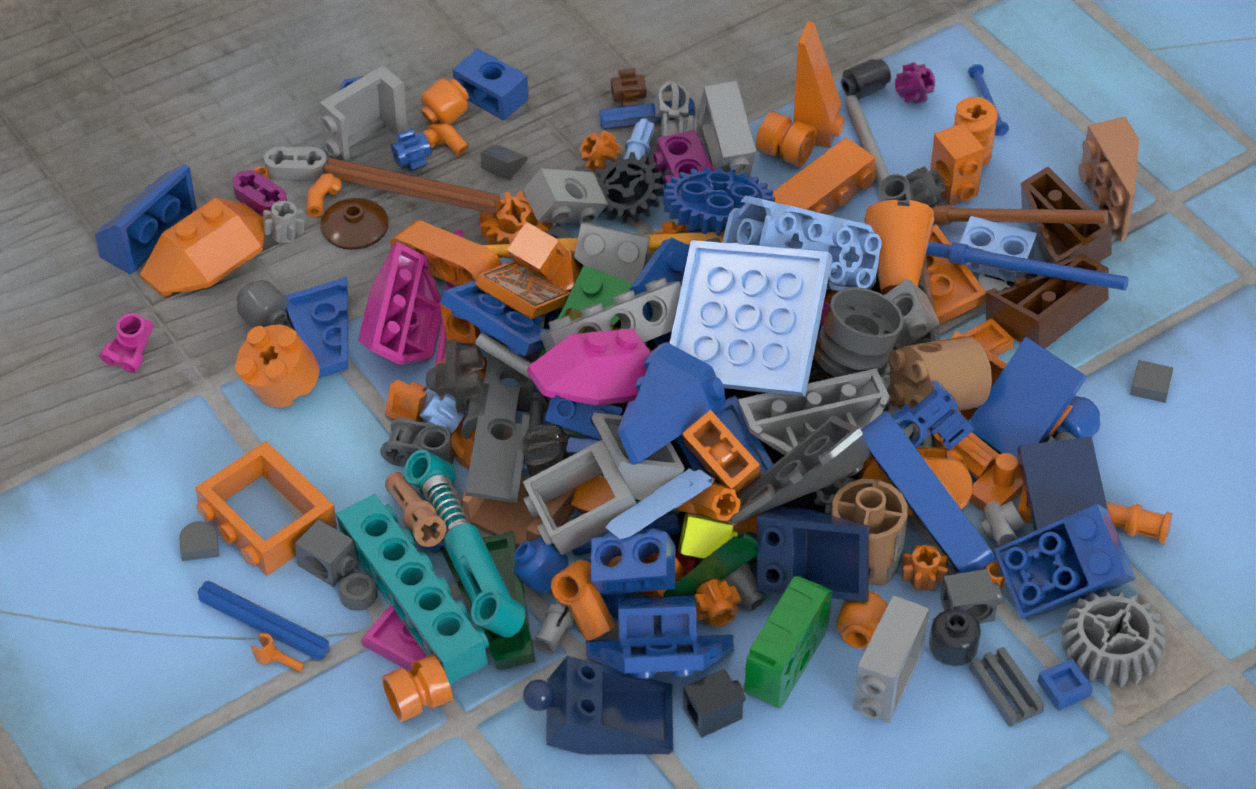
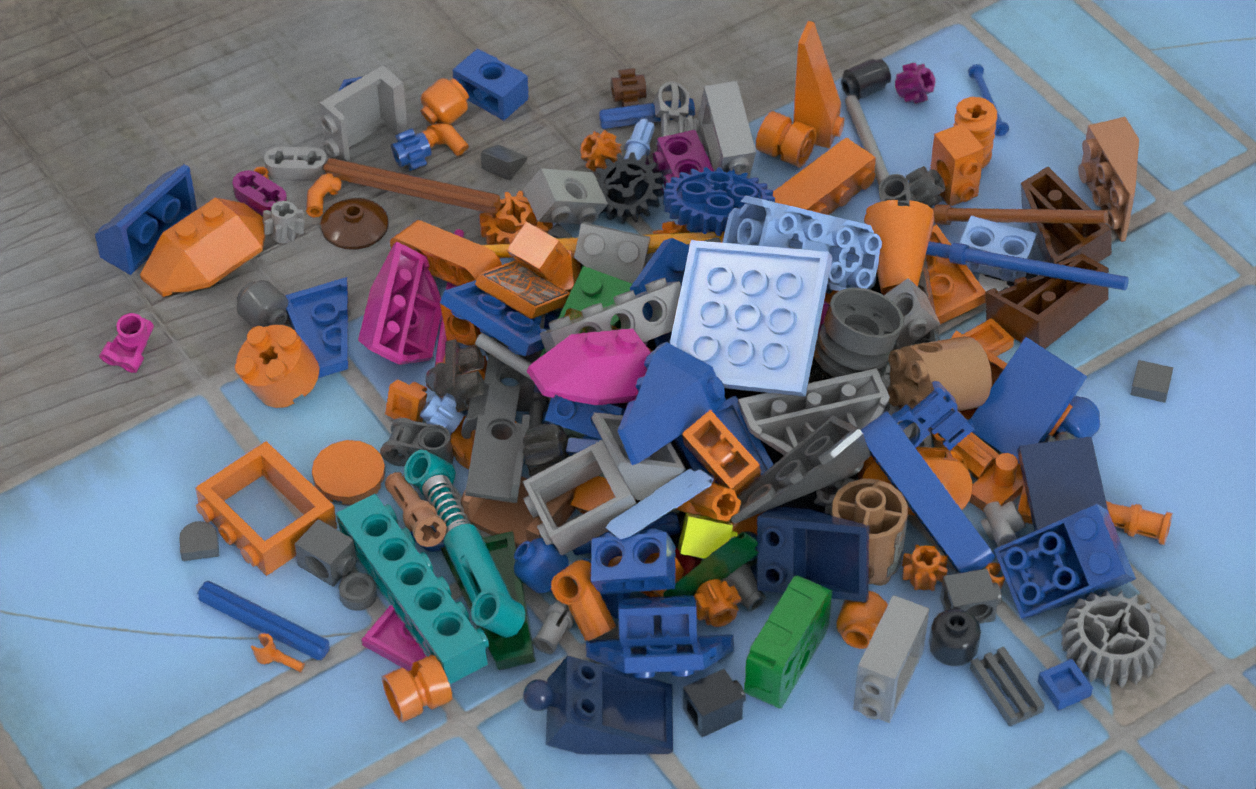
none -> orange tile [312,440,386,505]

